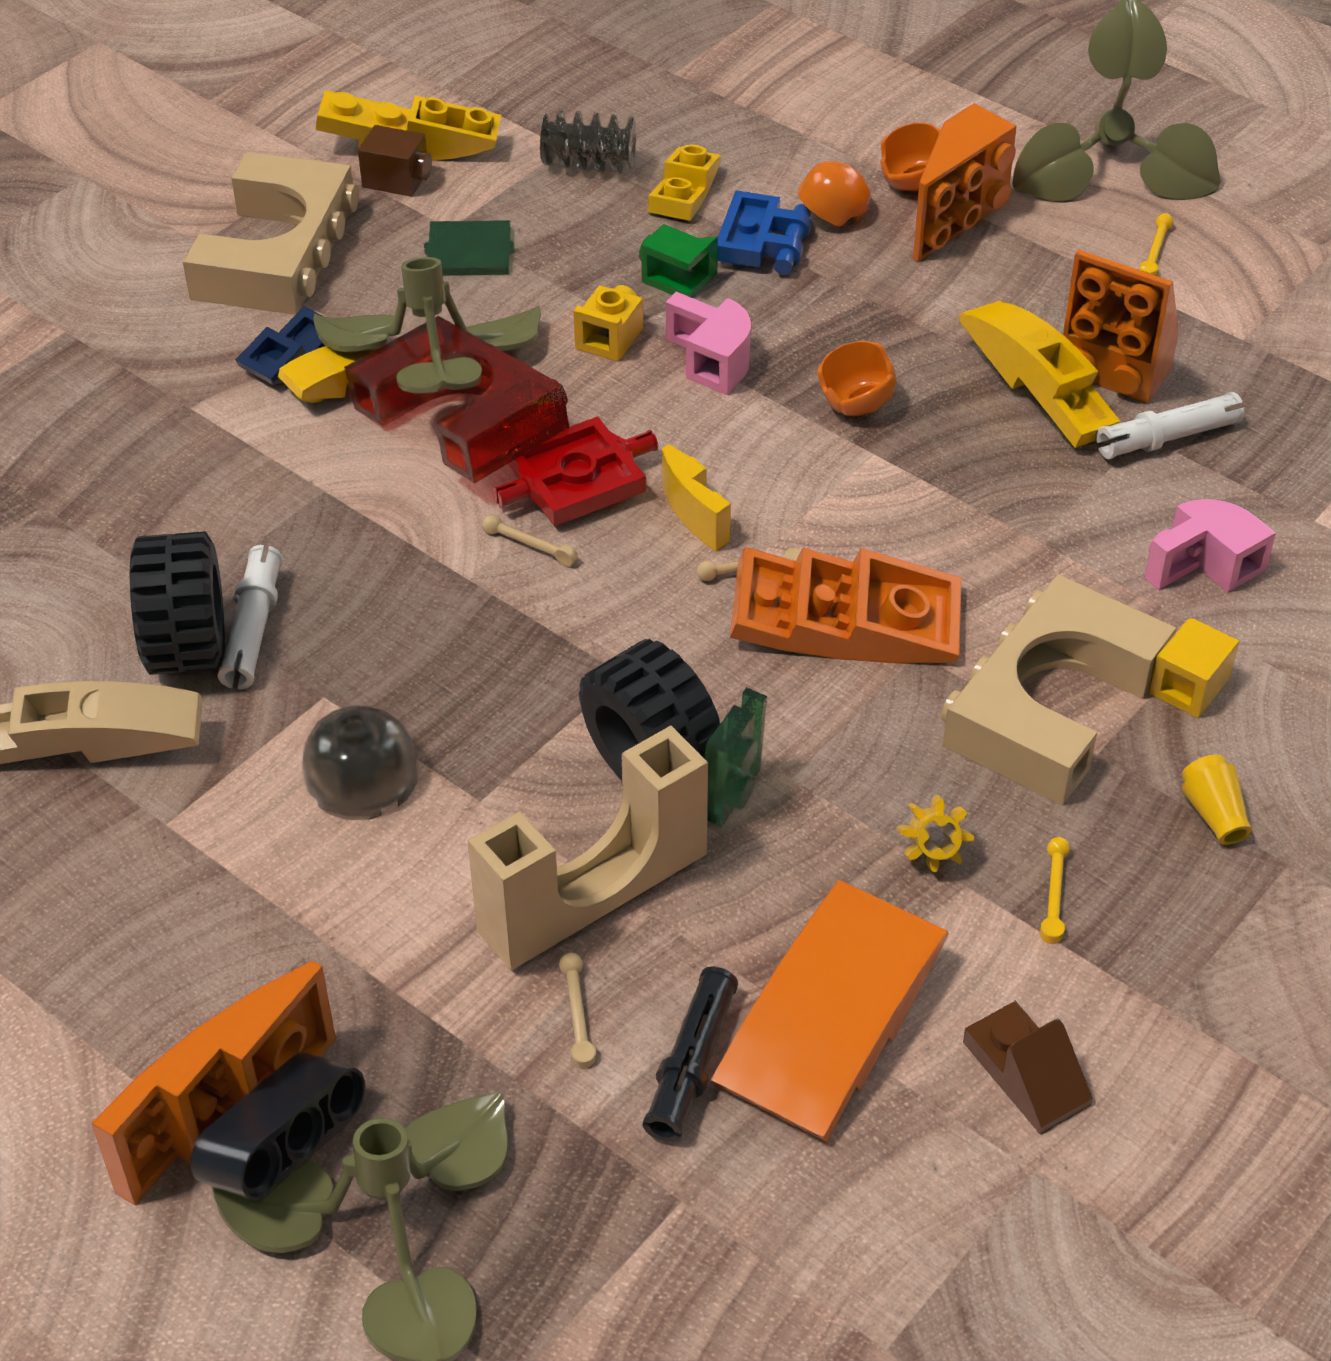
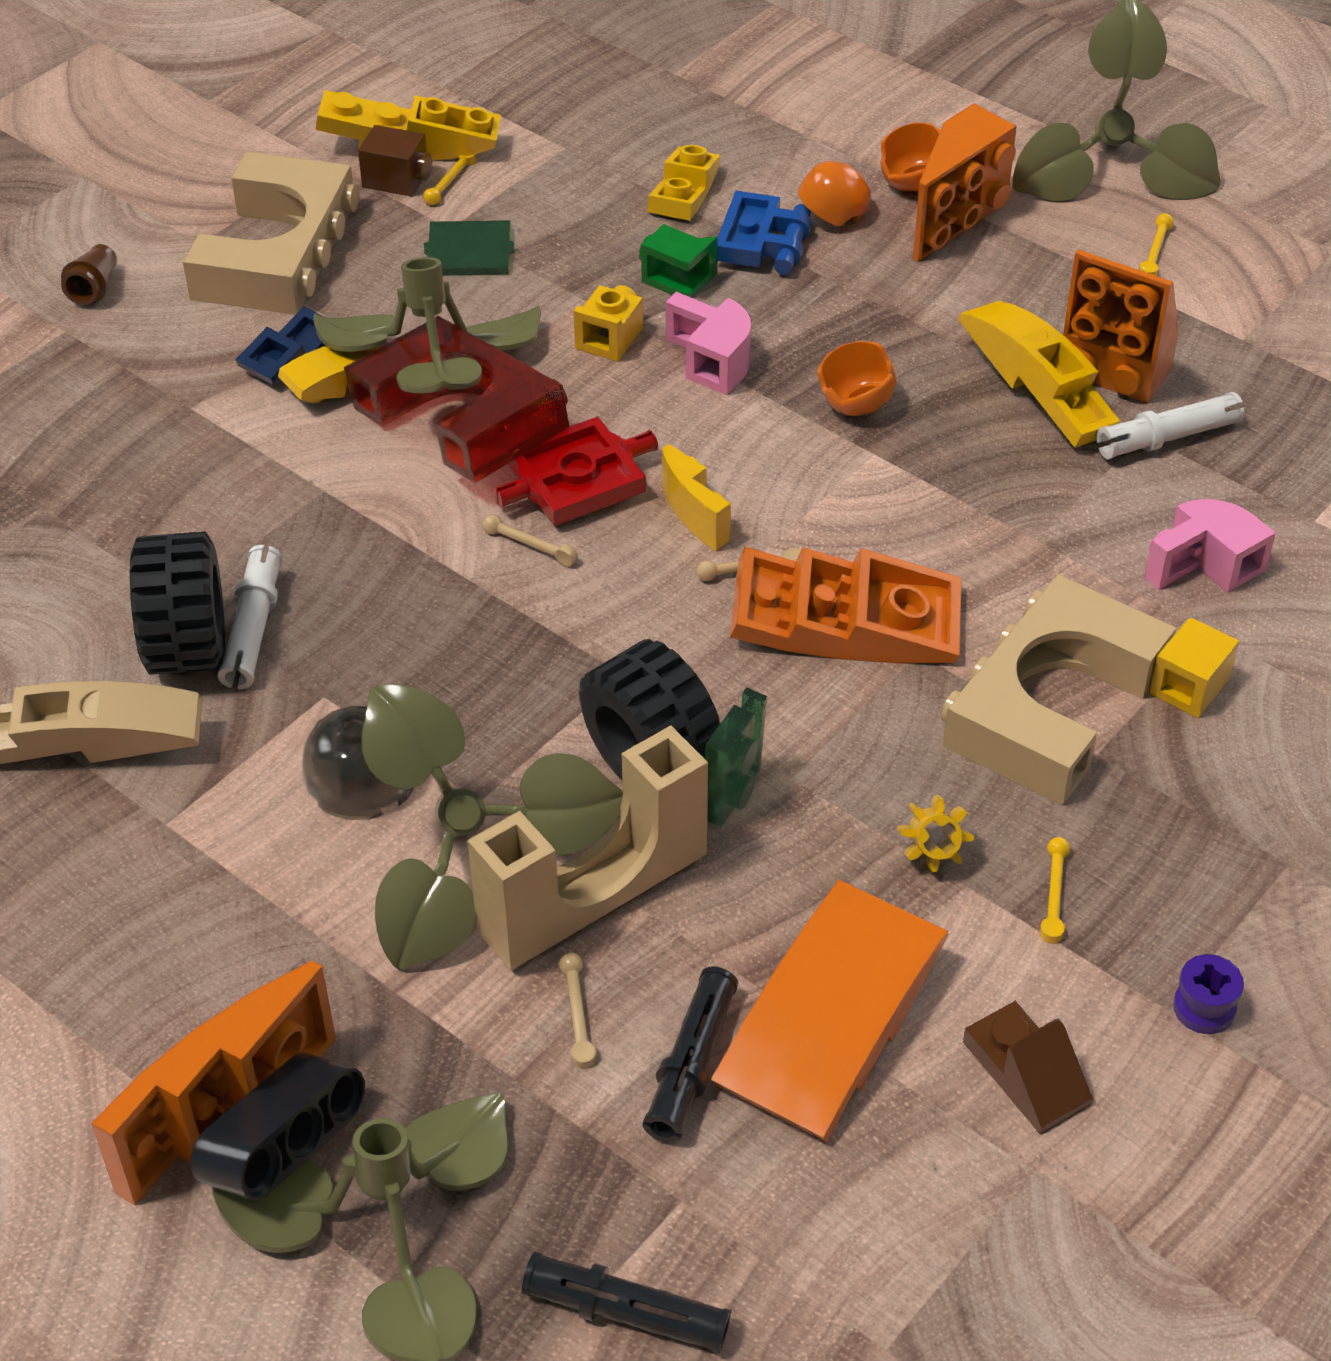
clear smoke piece [540,109,637,173] -> none
yellow cone [1182,754,1252,845] -> none
none -> reddish brown cone [61,244,117,305]
none -> olive plant [362,684,623,970]
none -> yellow hinge [423,154,477,206]
none -> black pin [521,1251,732,1353]
none -> dark purple wheel [1173,954,1244,1034]

